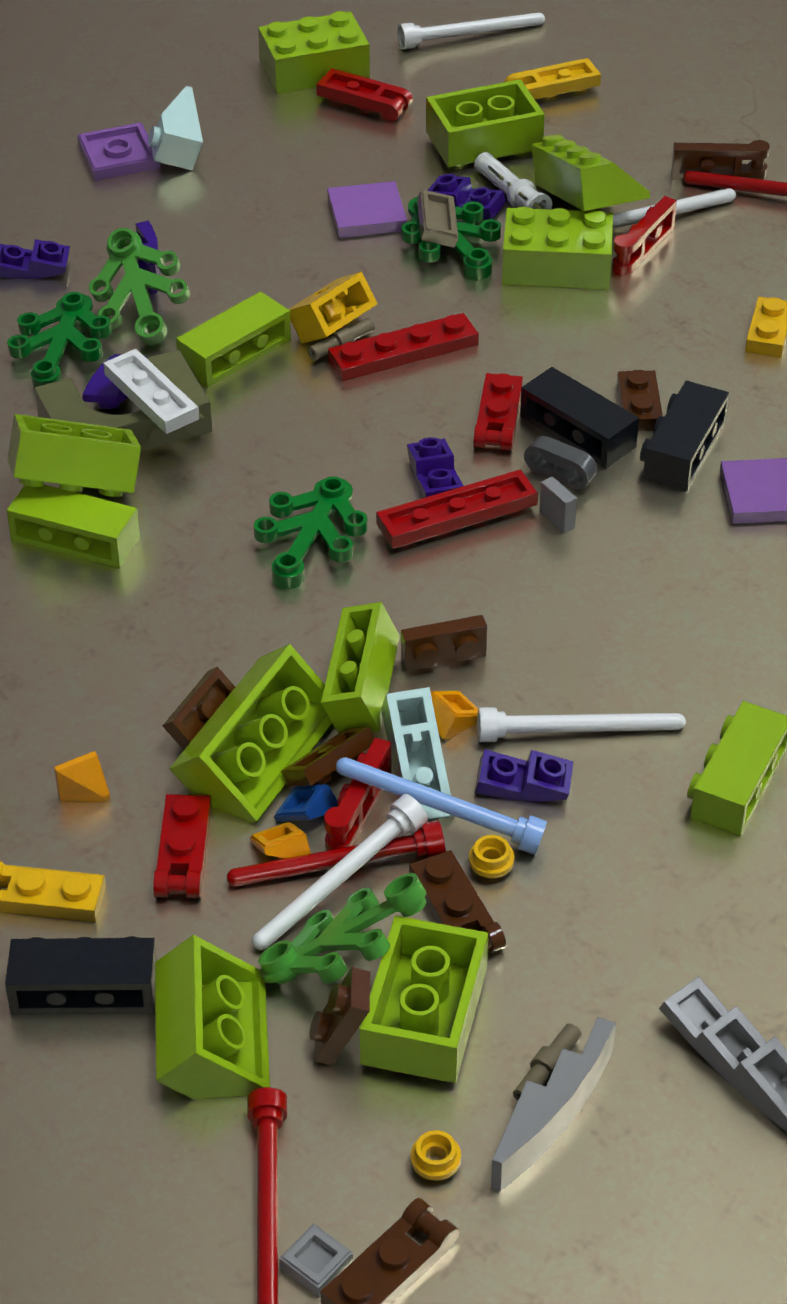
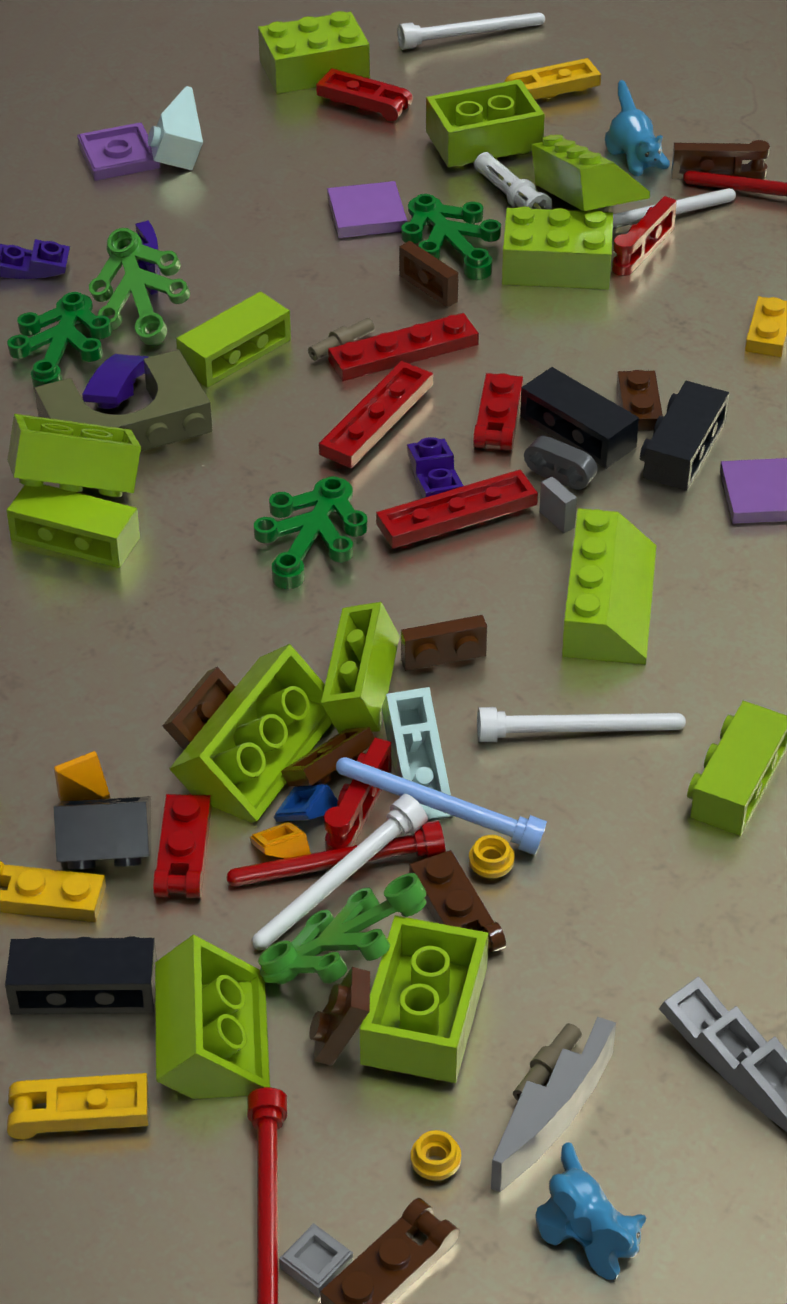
white plate [103,349,199,434] -> none
yellow brick [288,271,378,344] -> none
dark tan tile [417,190,458,247] -> none
dark purple slope [427,174,506,220] -> none
light orange slope [430,691,478,739] -> none
dark purple slope [474,749,574,802] -> none
none -> yellow plate [7,1073,148,1140]
none -> black slope [54,796,151,869]
none -> red plate [319,361,433,469]
none -> reddish brown plate [399,241,459,308]
none -> dark azure animal [535,1142,646,1280]
none -> lime slope [562,508,657,665]
none -> dark azure animal [605,80,670,176]

